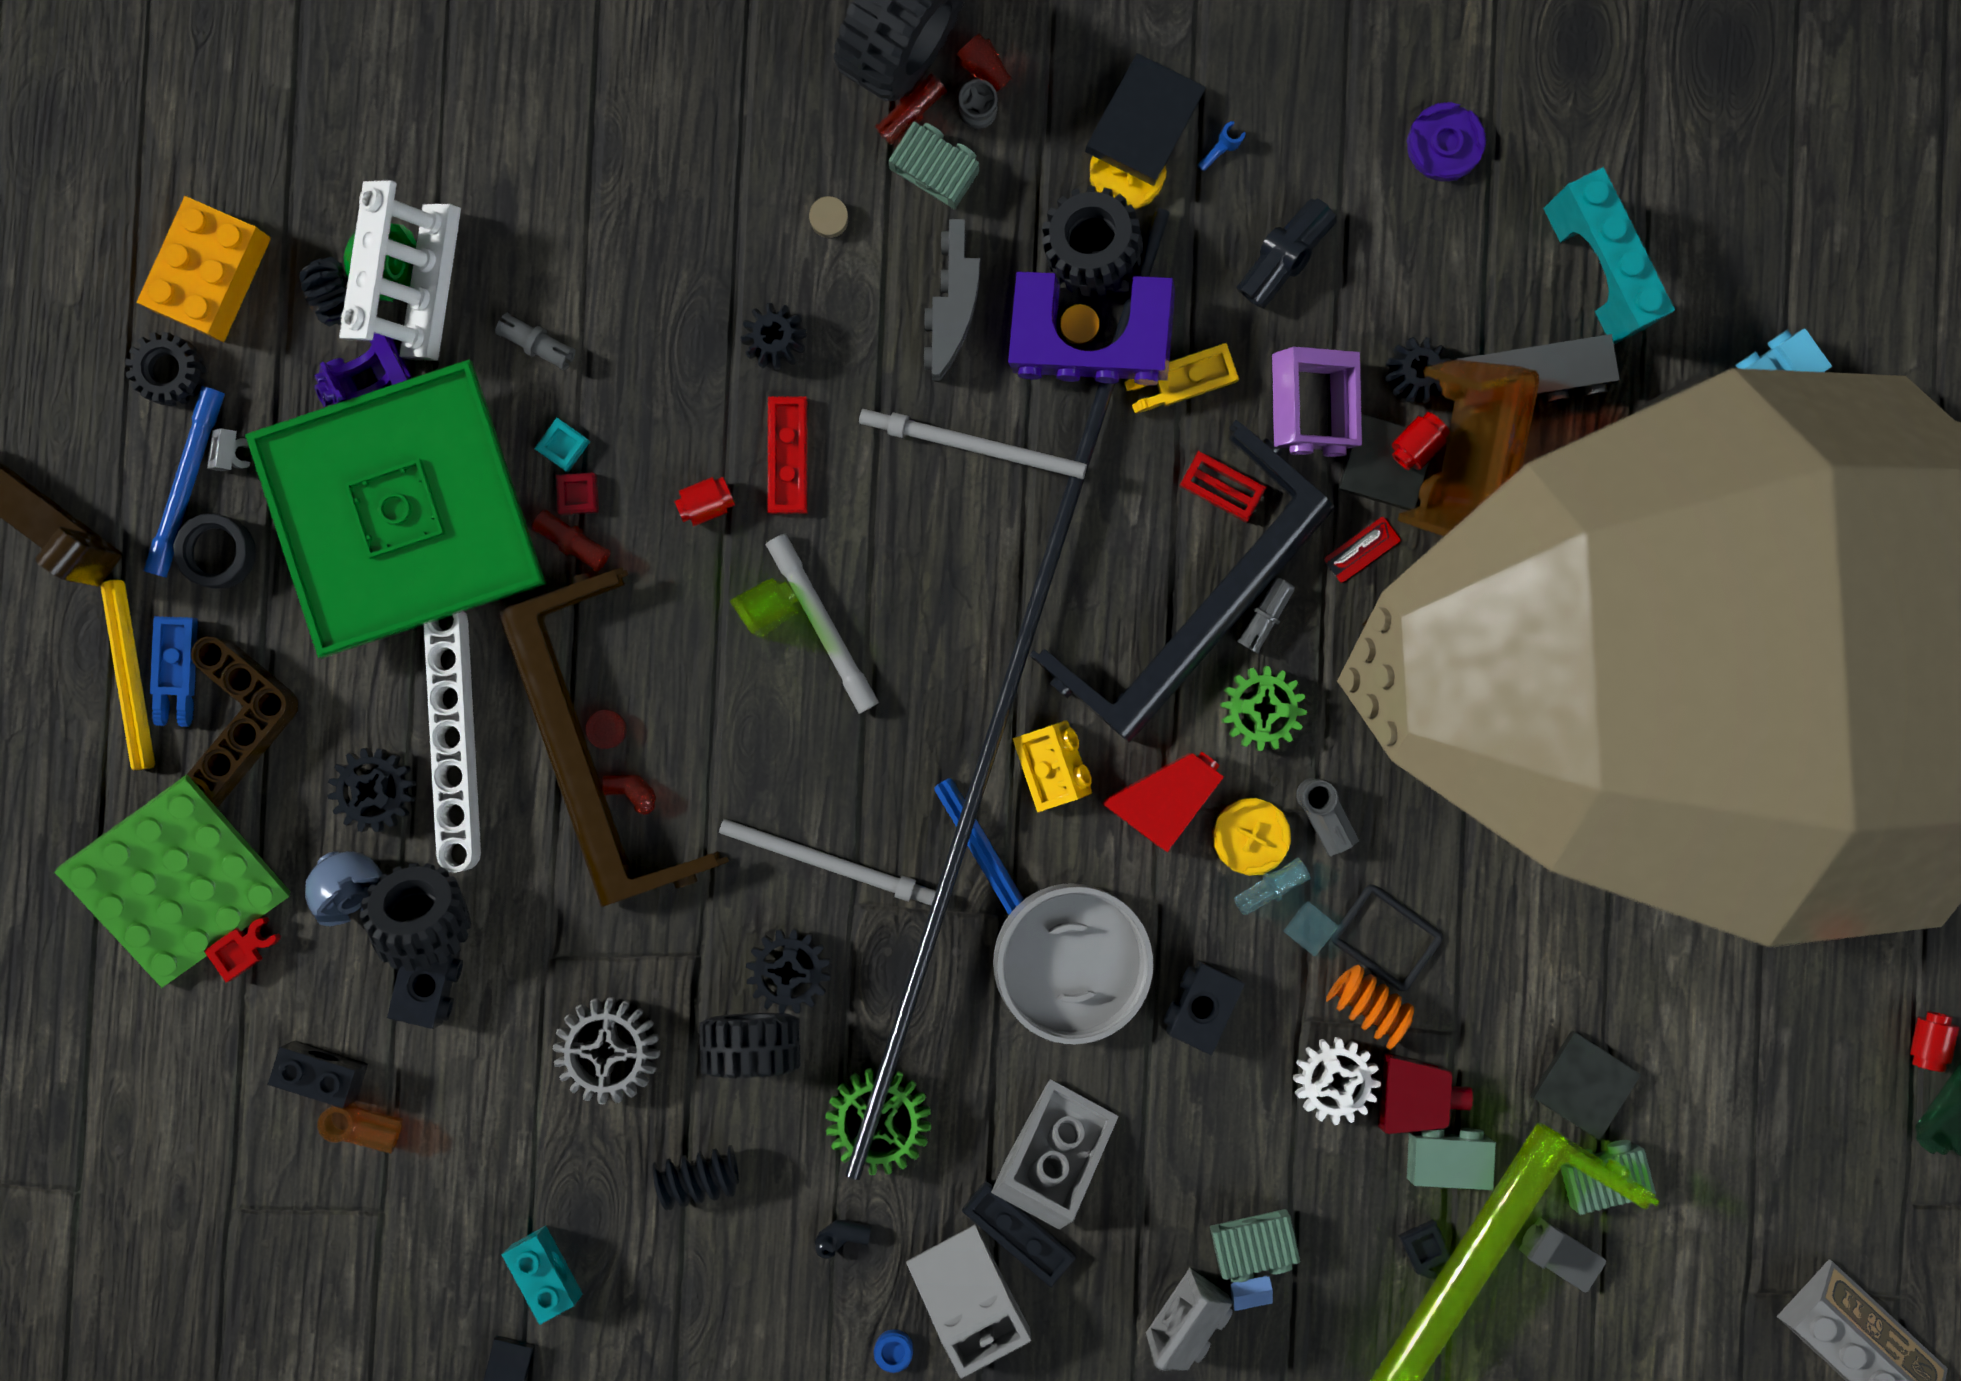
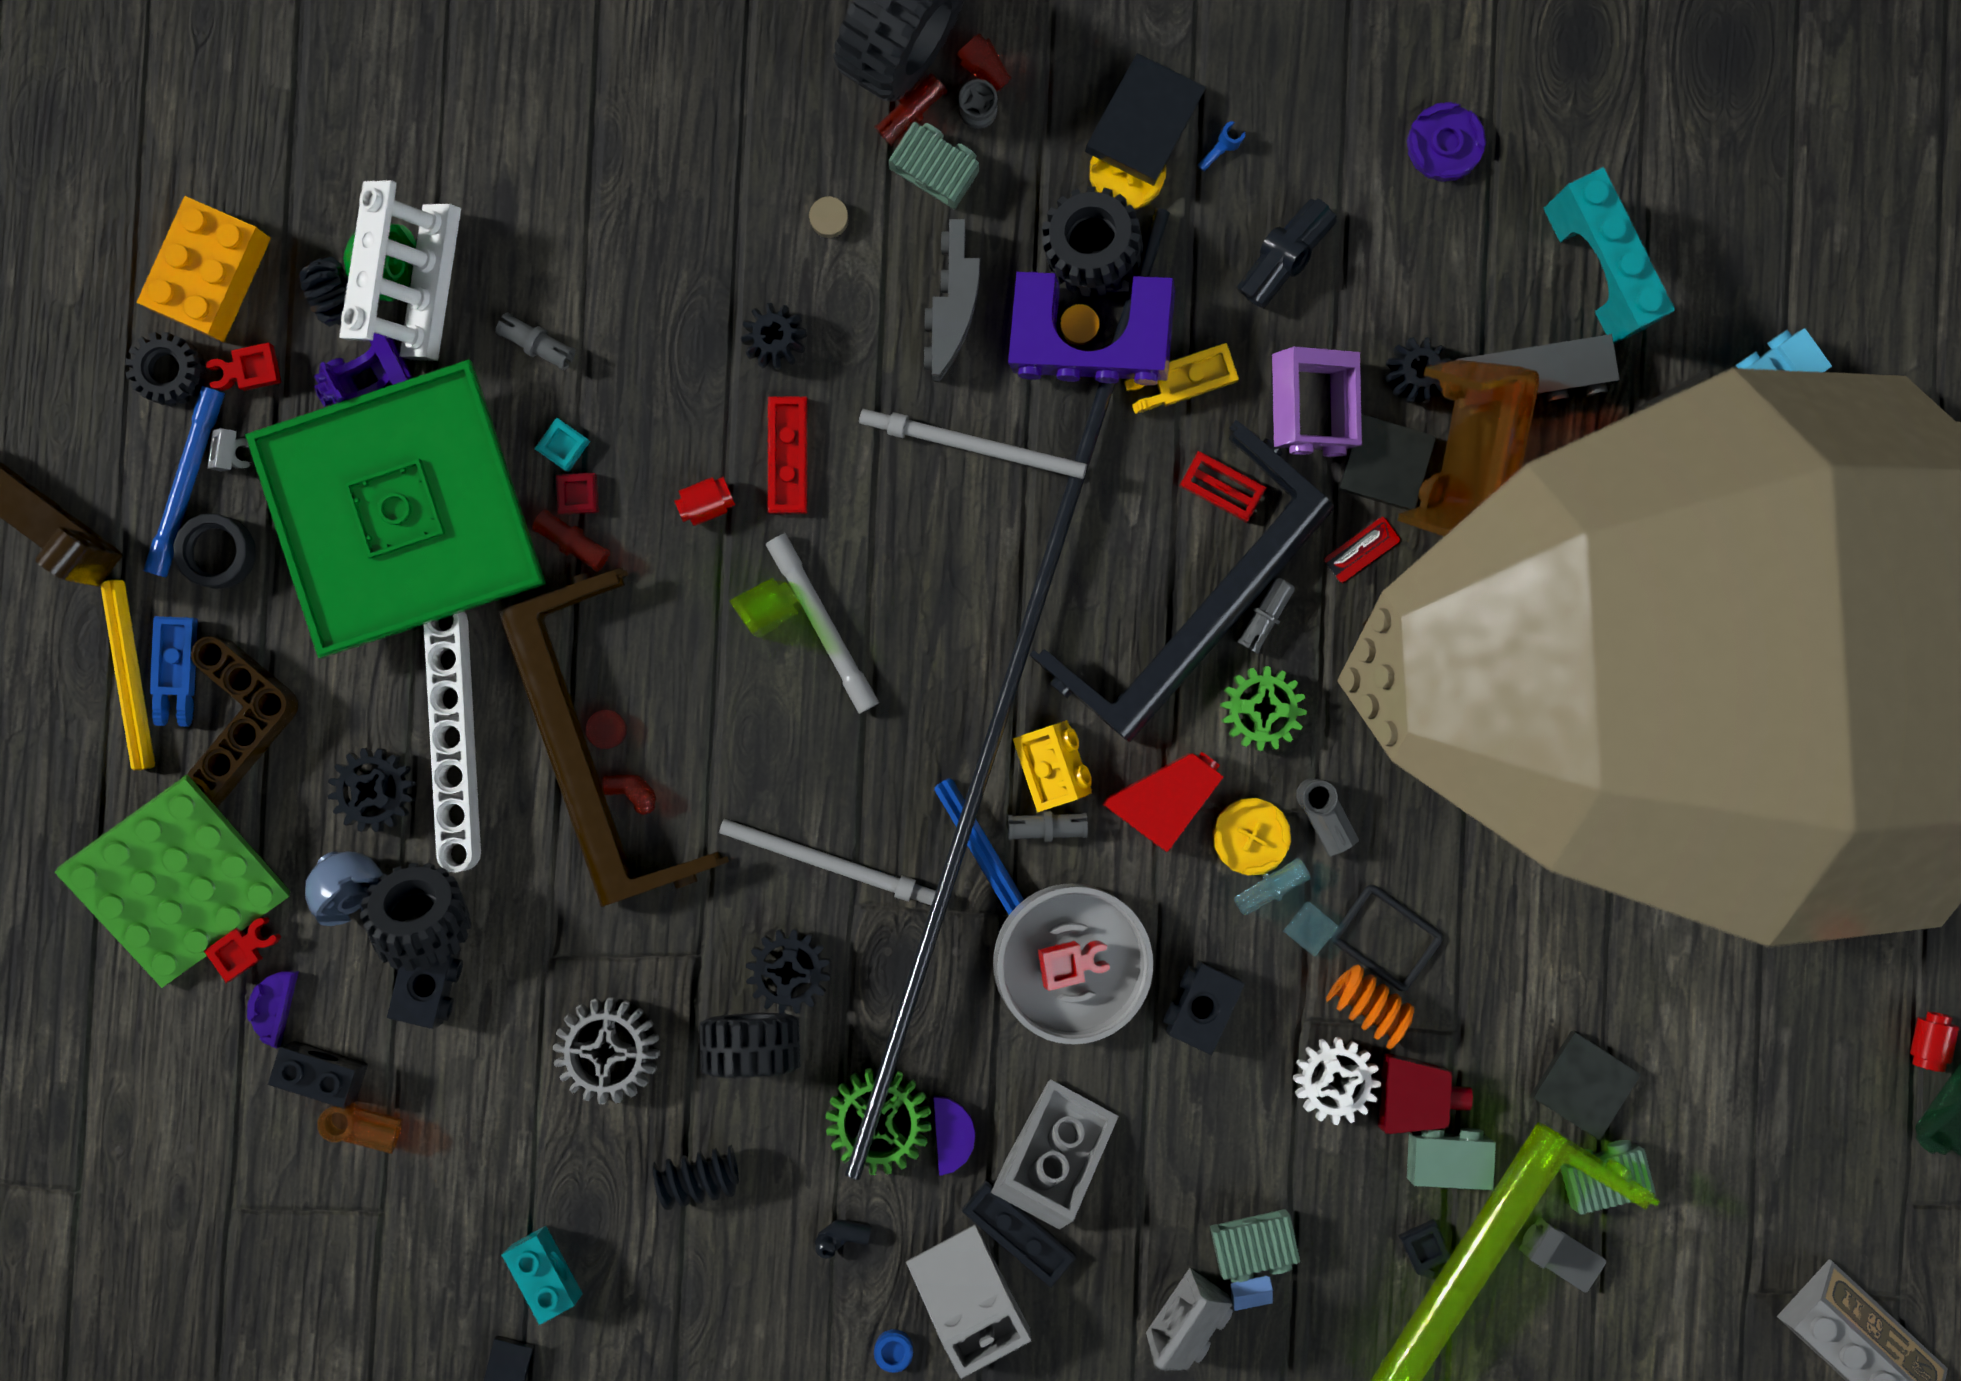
red brick [1392,412,1450,470] -> none
none -> red plate [206,343,282,391]
none -> dark purple tile [247,971,299,1049]
none -> dark purple tile [934,1095,976,1176]
none -> dark grey pin [1008,811,1088,842]
none -> plate [1038,940,1110,991]

